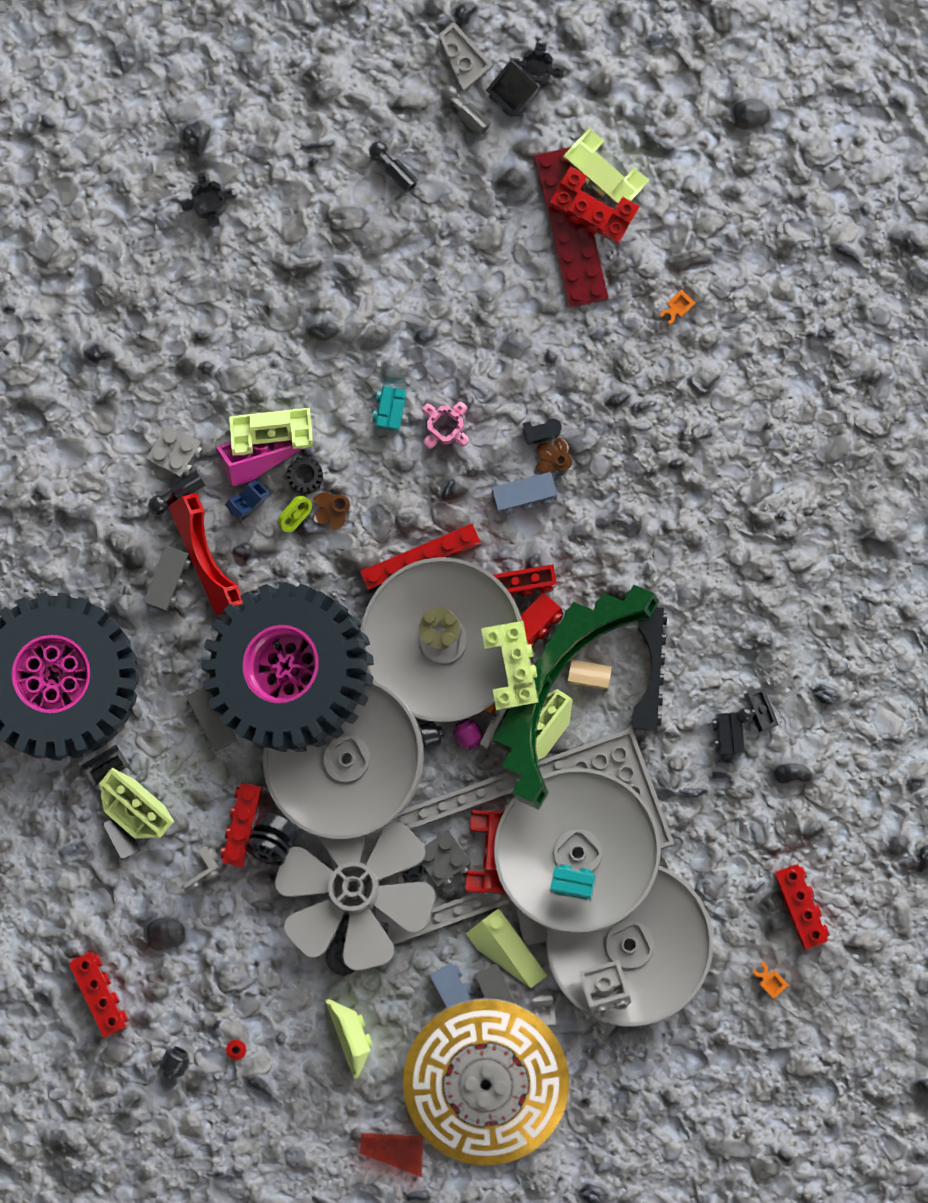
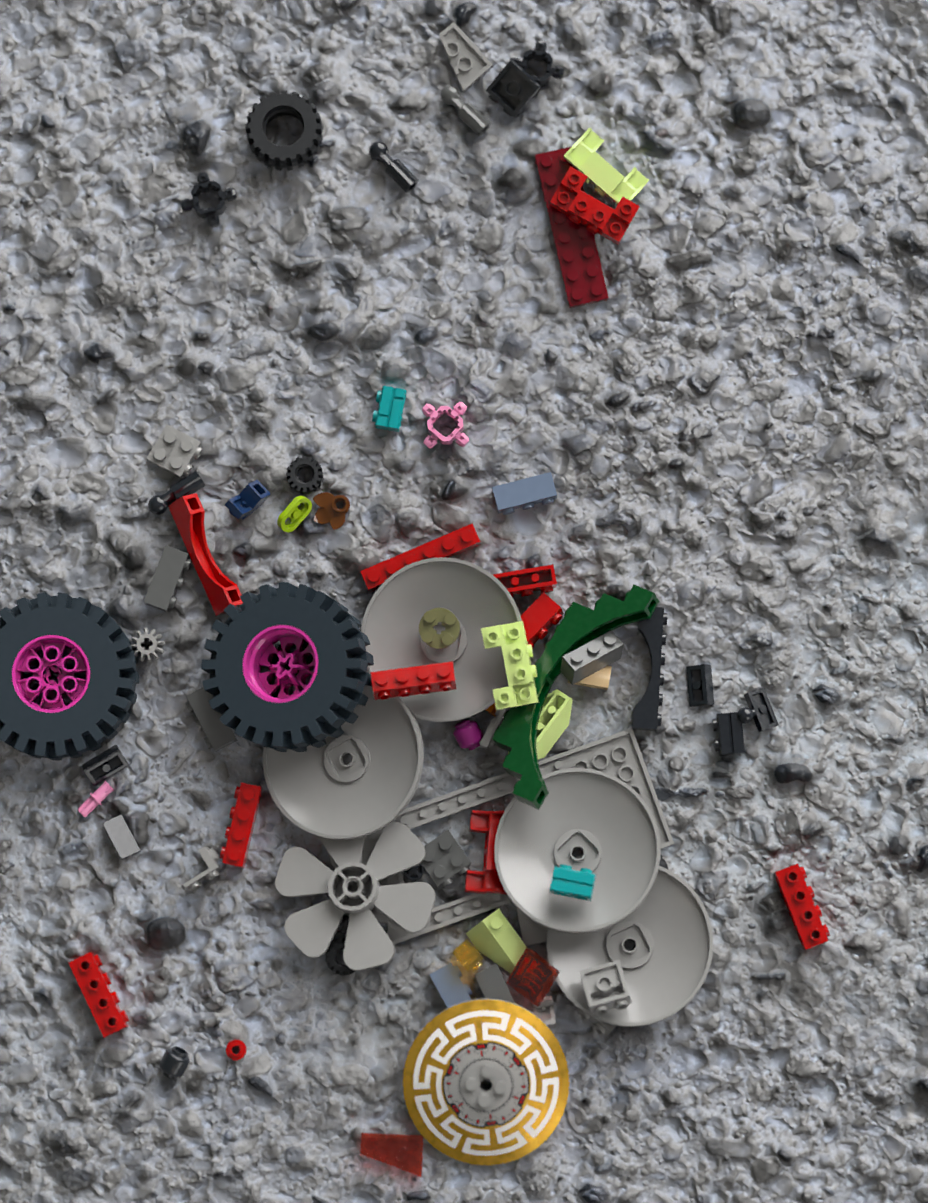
yellowish green wedge [99,768,174,838] -> none
dark pink wedge [216,440,301,486] -> none
yellowish green bracket [230,408,313,456] -> none
black wheel [245,813,298,866] -> none
yellowish green wedge [325,999,373,1079] -> none
black head [418,722,444,751] -> none
black leg [522,418,562,446] -> none
reddish brown plate [535,437,572,474] -> none
orange plate [660,289,695,326] -> none
orange plate [752,962,788,999] -> none
none -> bright pink axle [77,781,114,817]
none -> light grey gear [131,628,165,663]
none -> black tyre [246,90,323,171]
none -> red brick [371,661,457,700]
none -> clear yellow brick [452,939,484,972]
none -> clear red tile [506,948,560,1006]
none -> dark grey brick [560,630,624,685]
none -> black slope [686,664,714,707]

